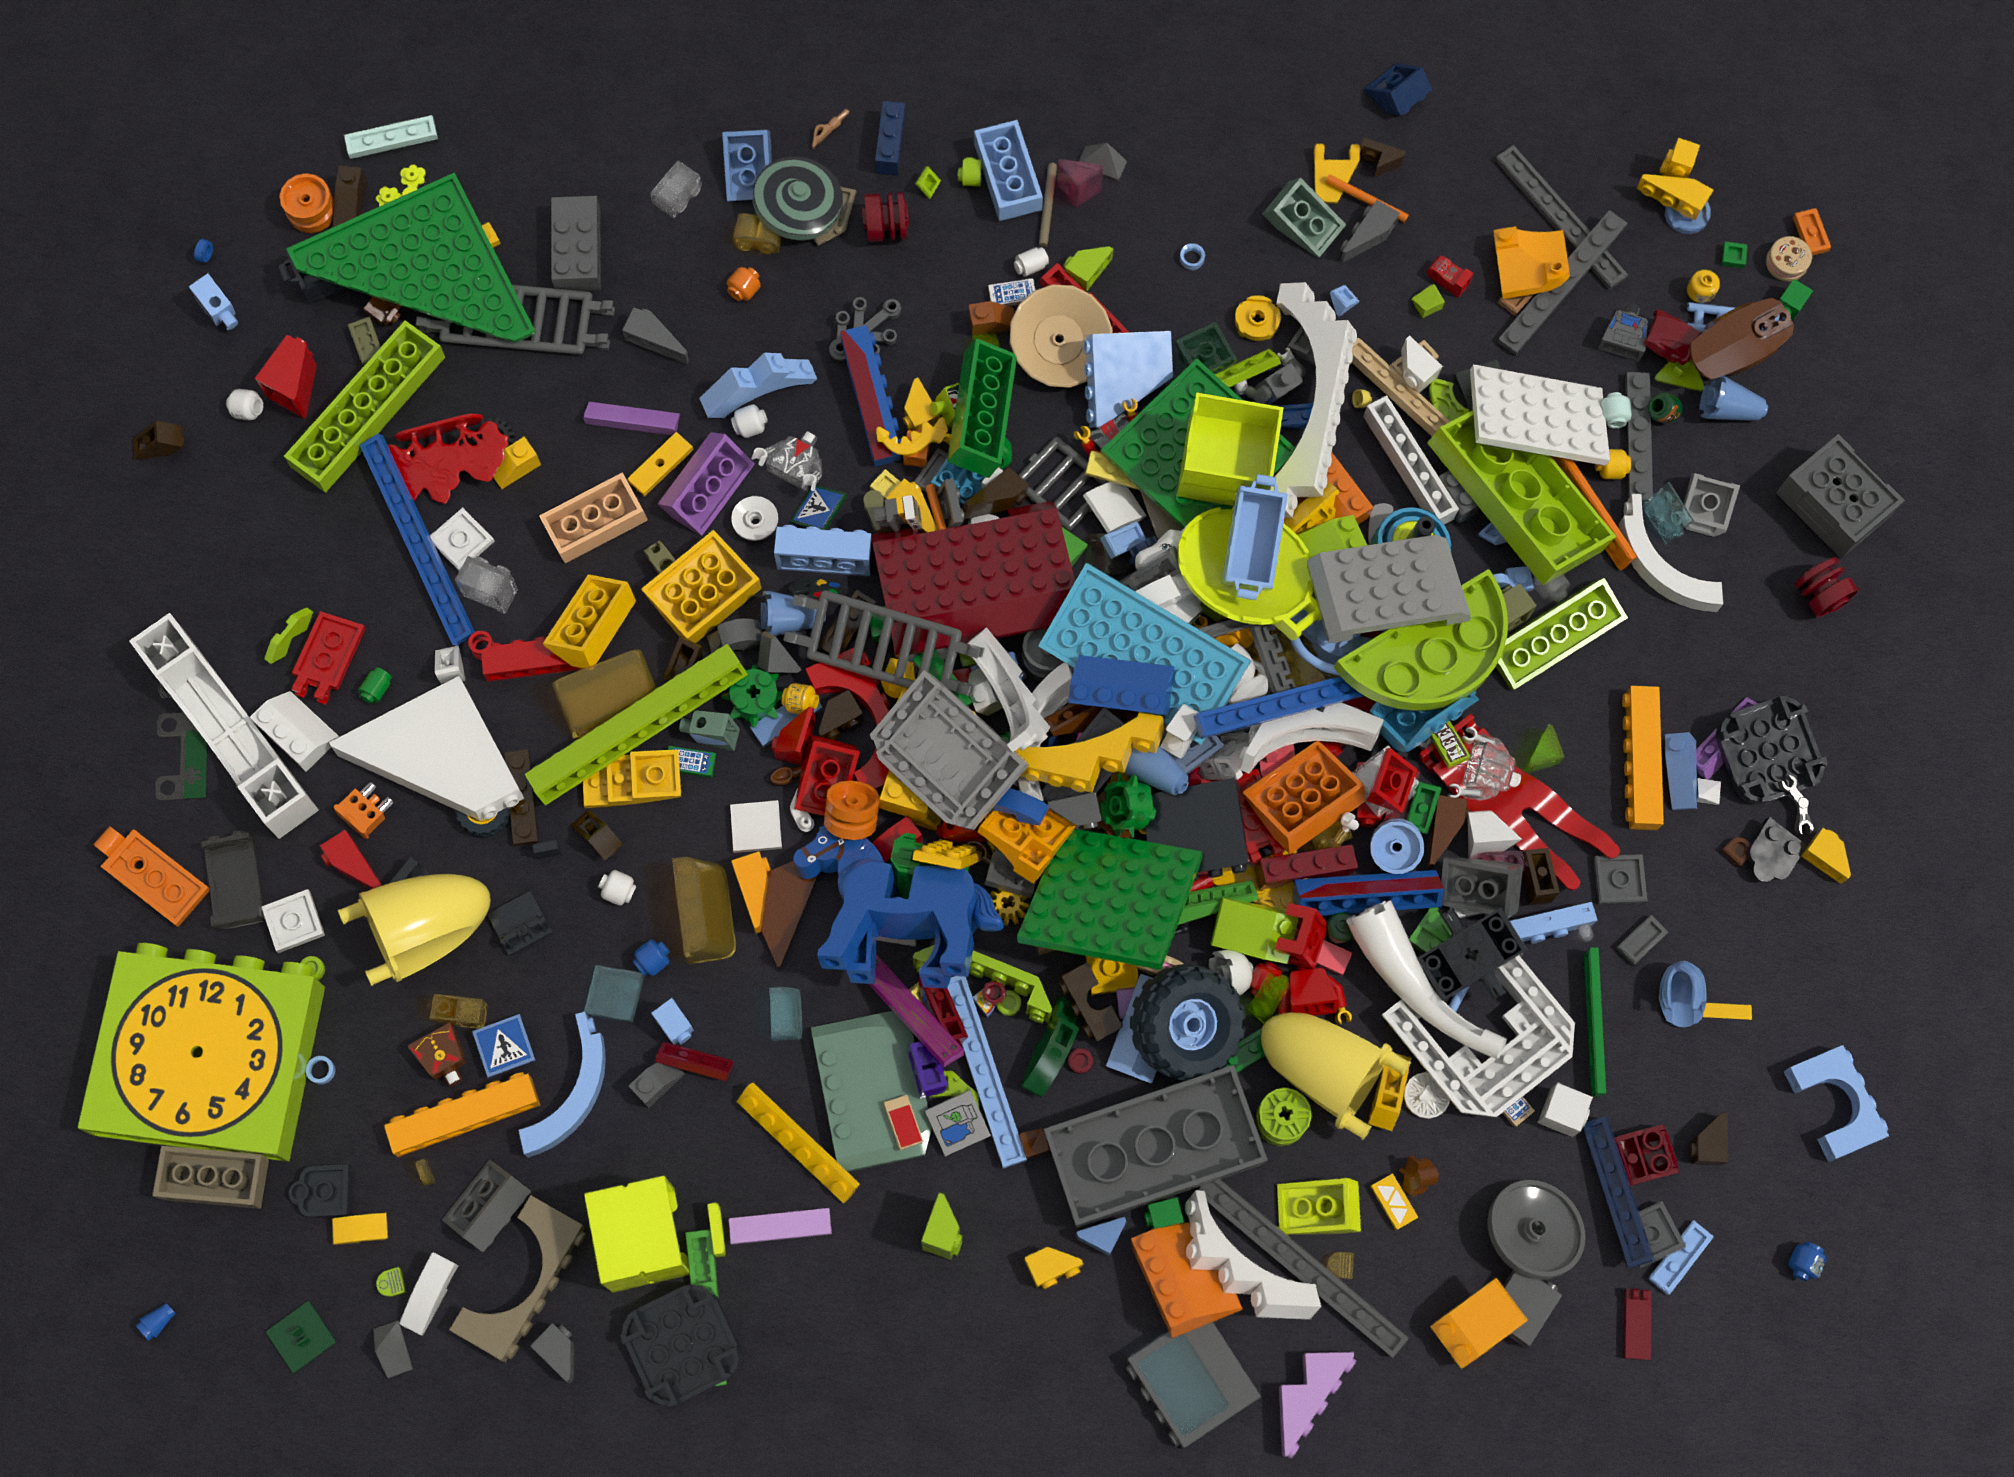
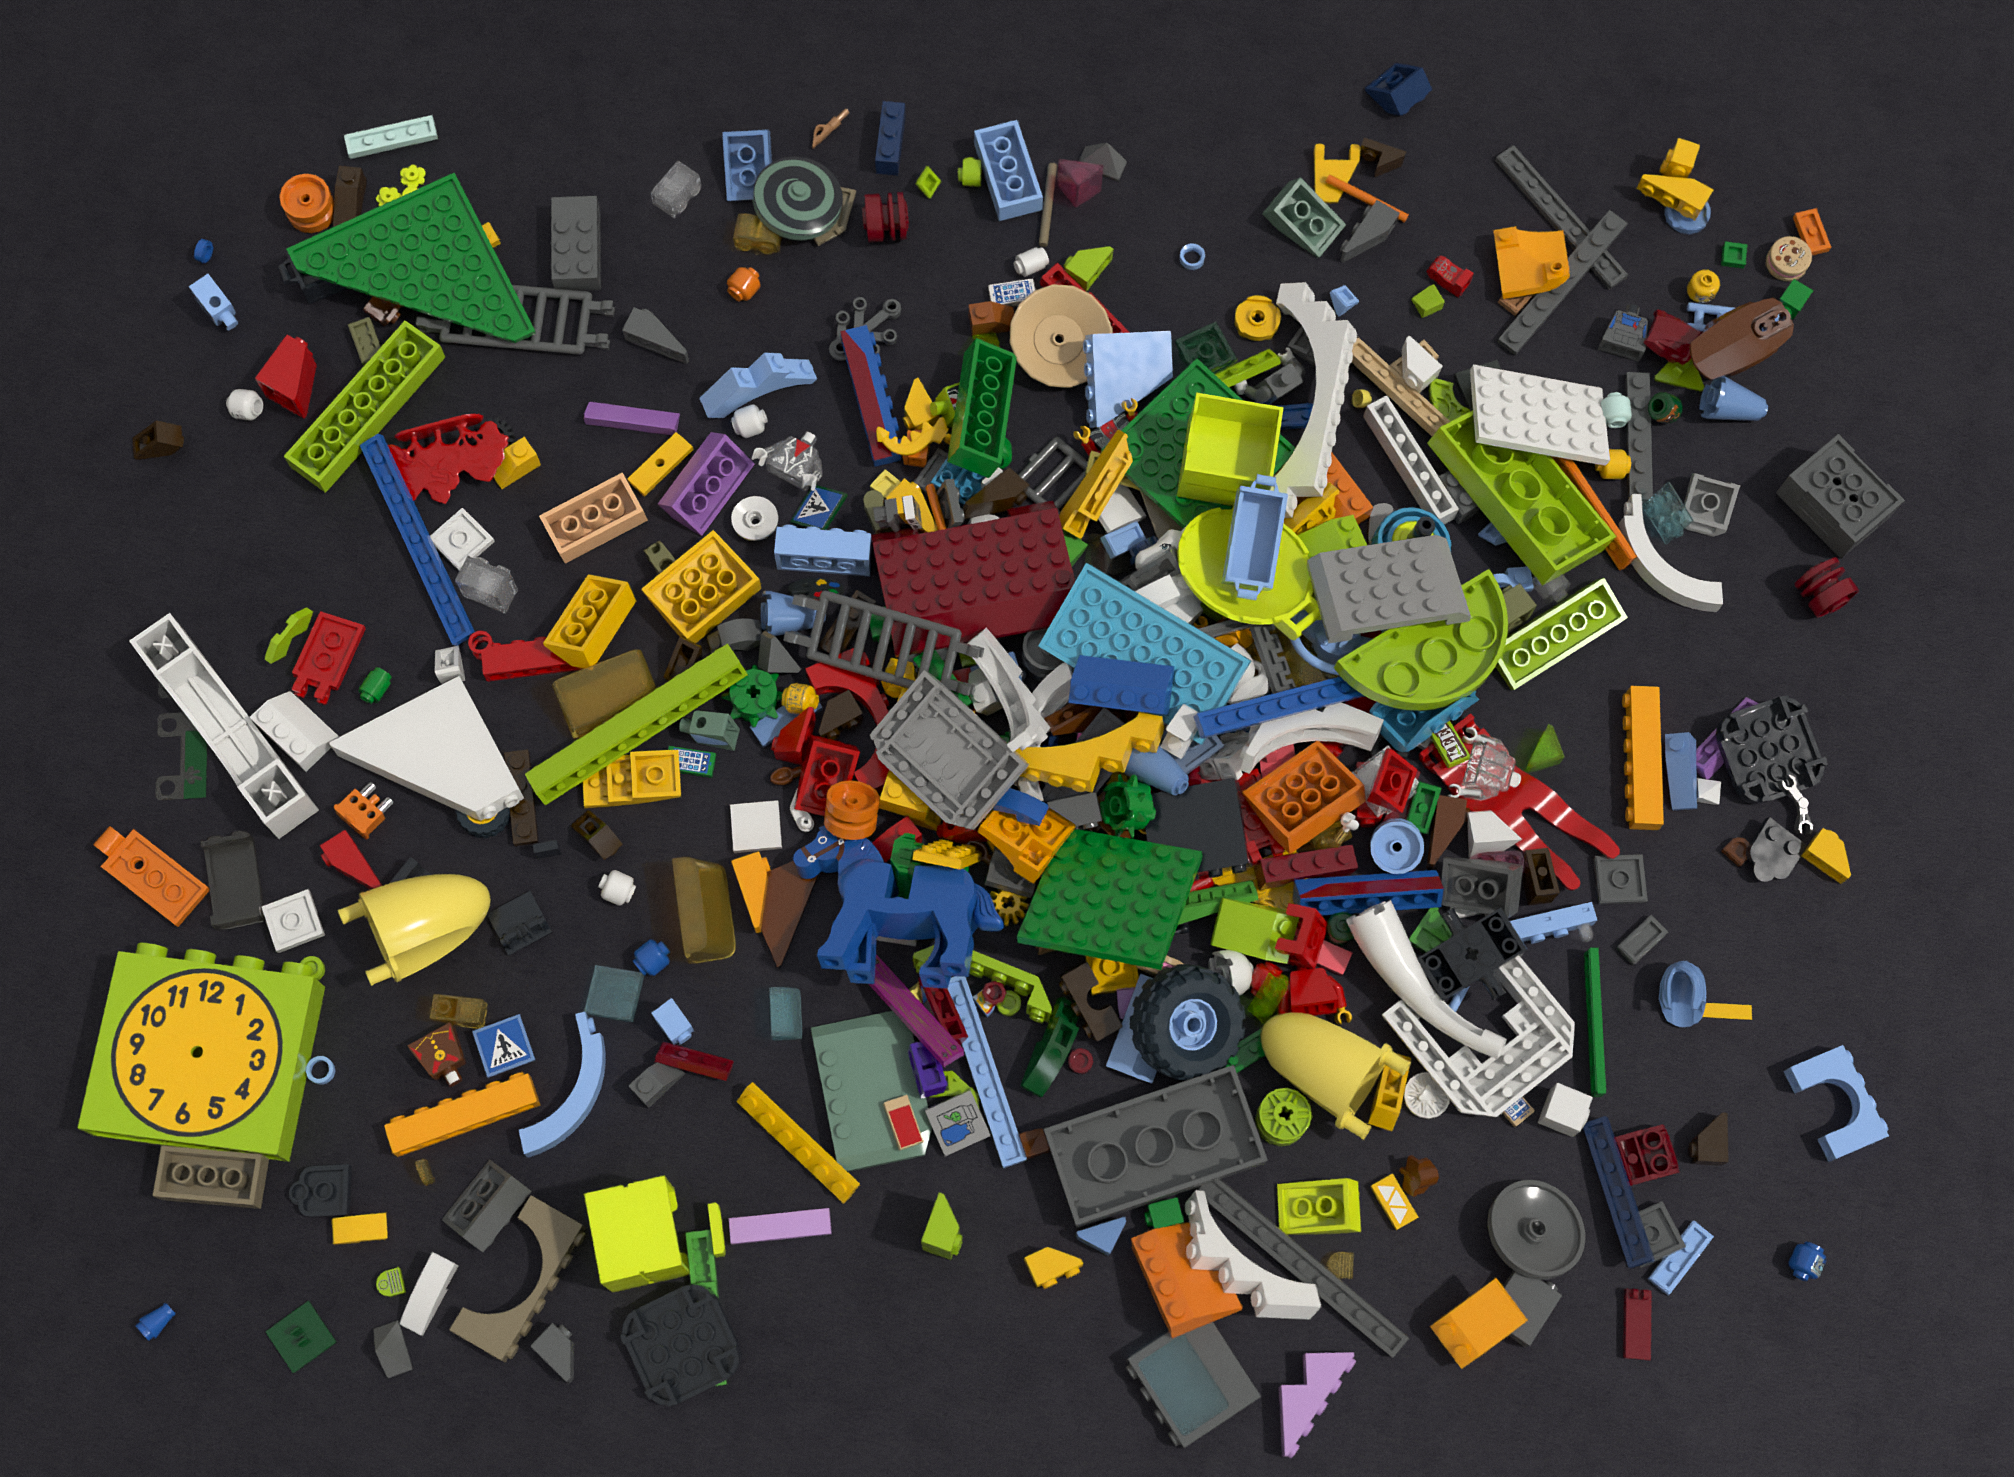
none -> yellow wedge [1059,429,1133,539]

